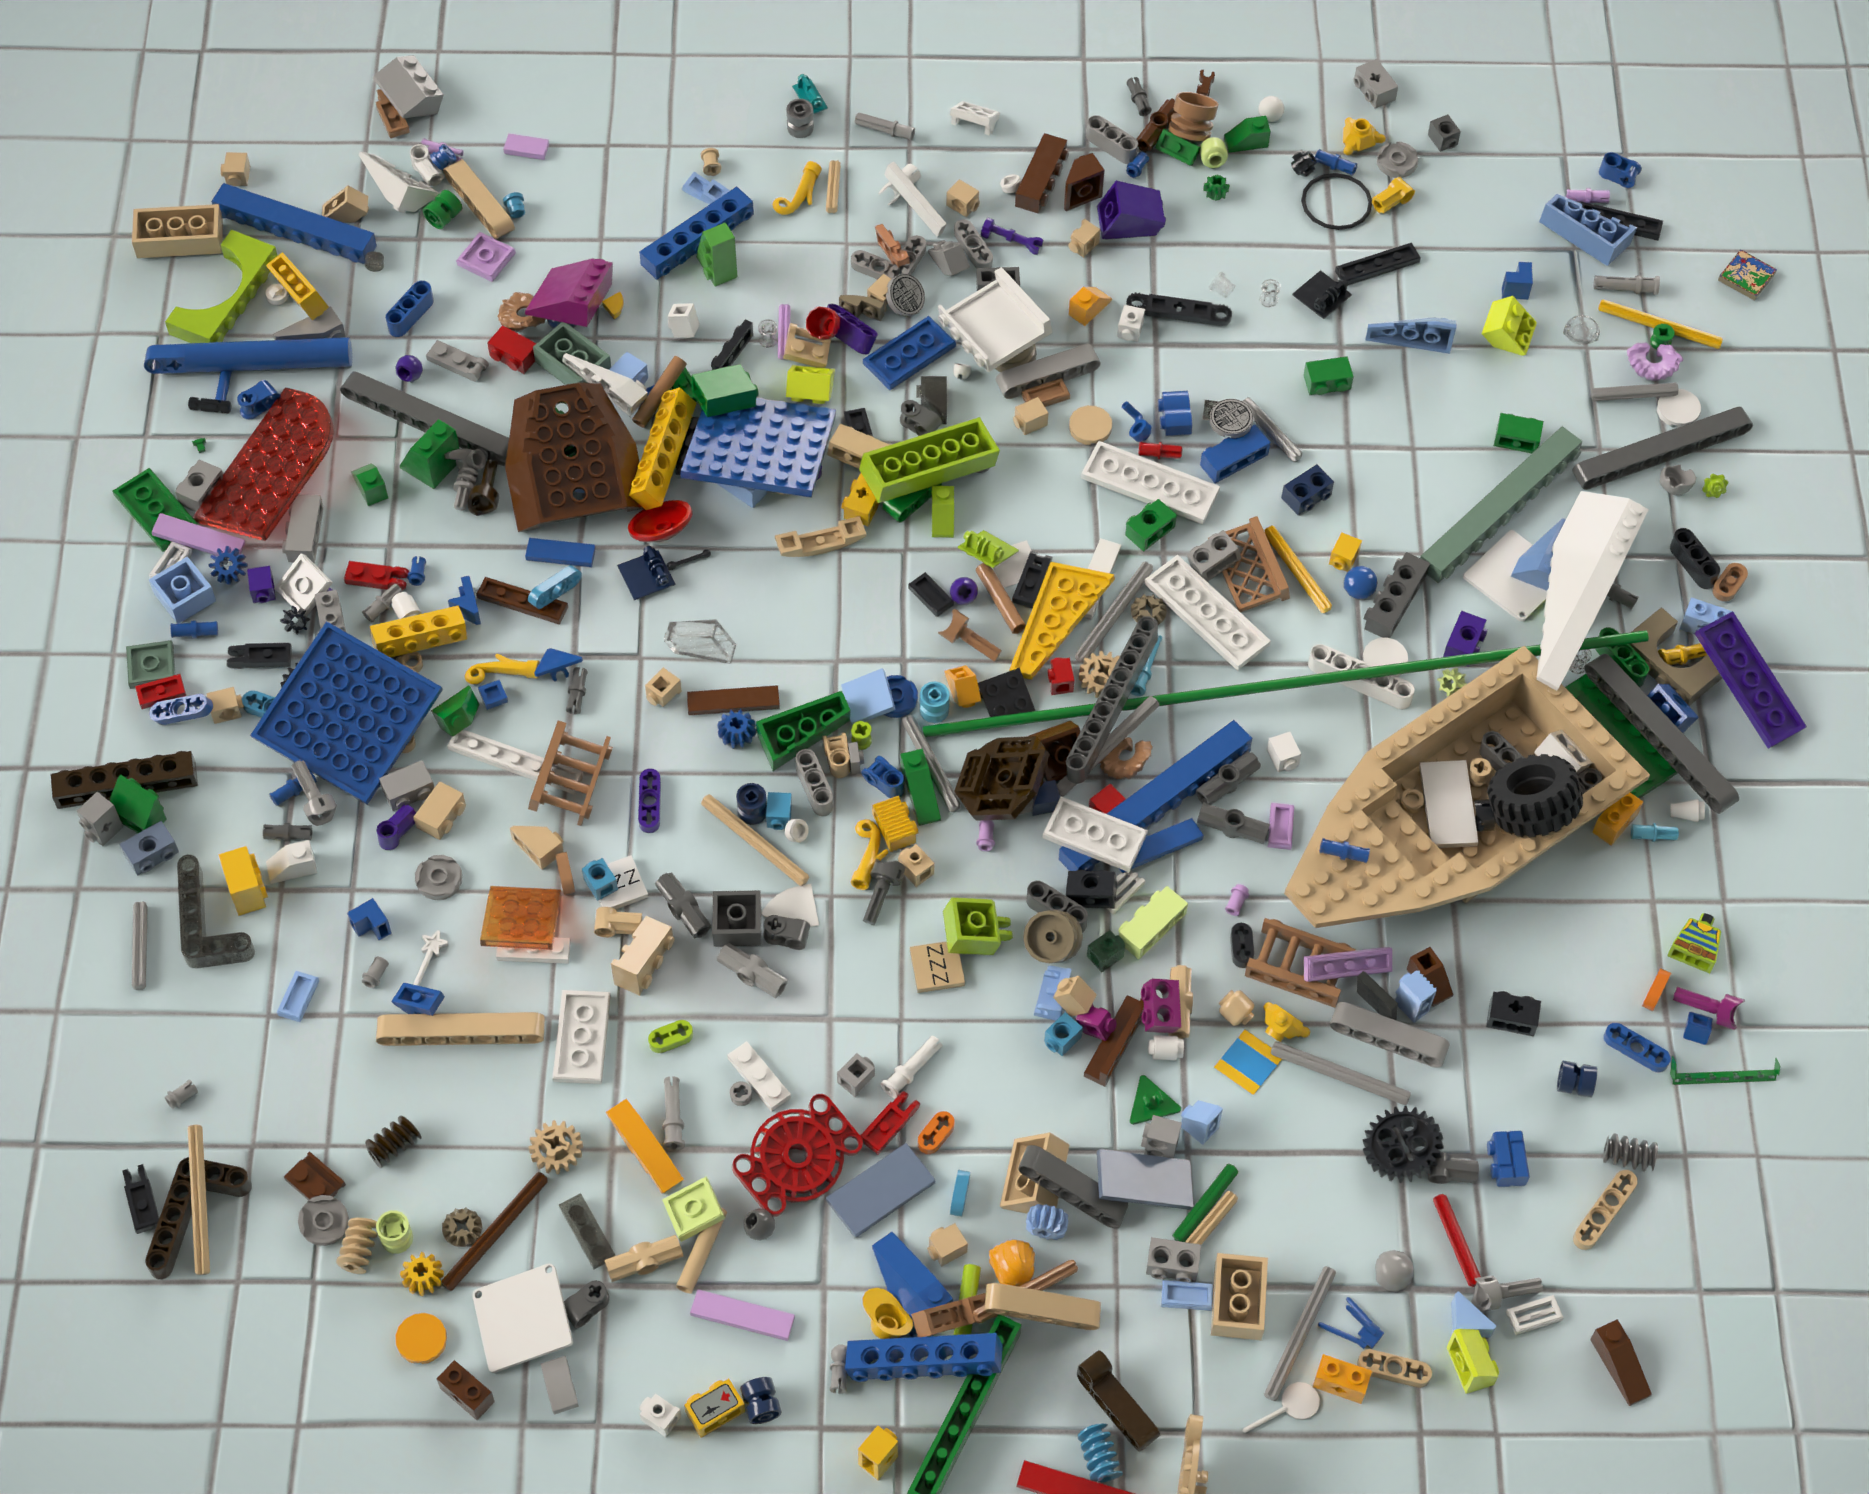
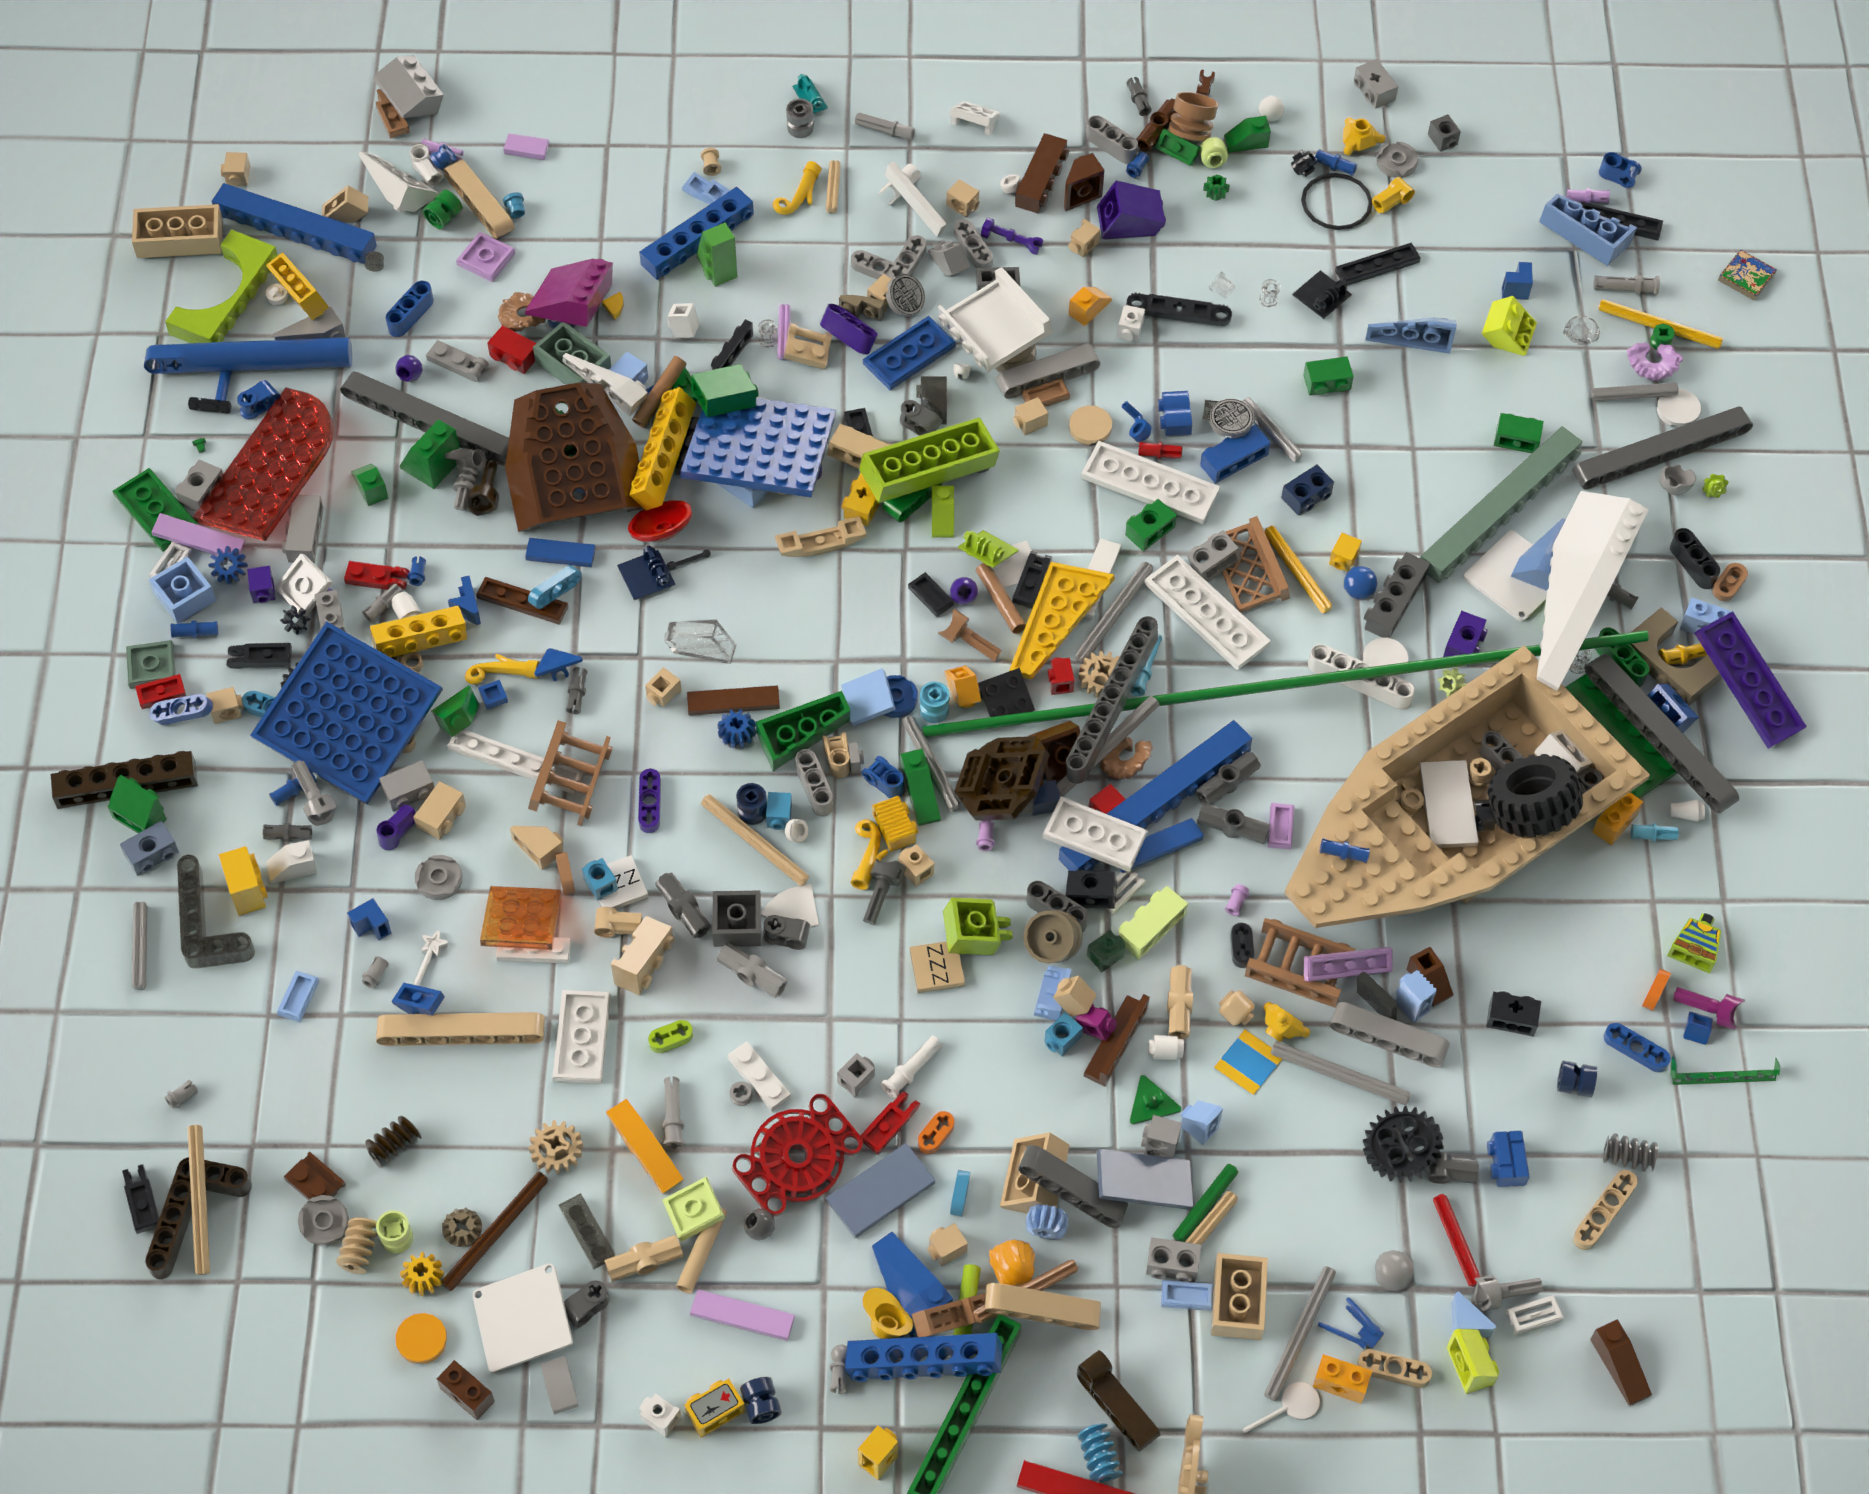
light grey brick [77,792,123,846] -> none
neon yellow slope [786,365,835,404] -> none
red hair [806,306,840,340] -> none
lime bush [851,721,872,750] -> none
nougat hinge [875,224,910,268] -> none
dark tan gear [1131,594,1167,625] -> none
magenta brick [1141,978,1181,1033] -> none
white brick [1267,732,1301,772] -> none

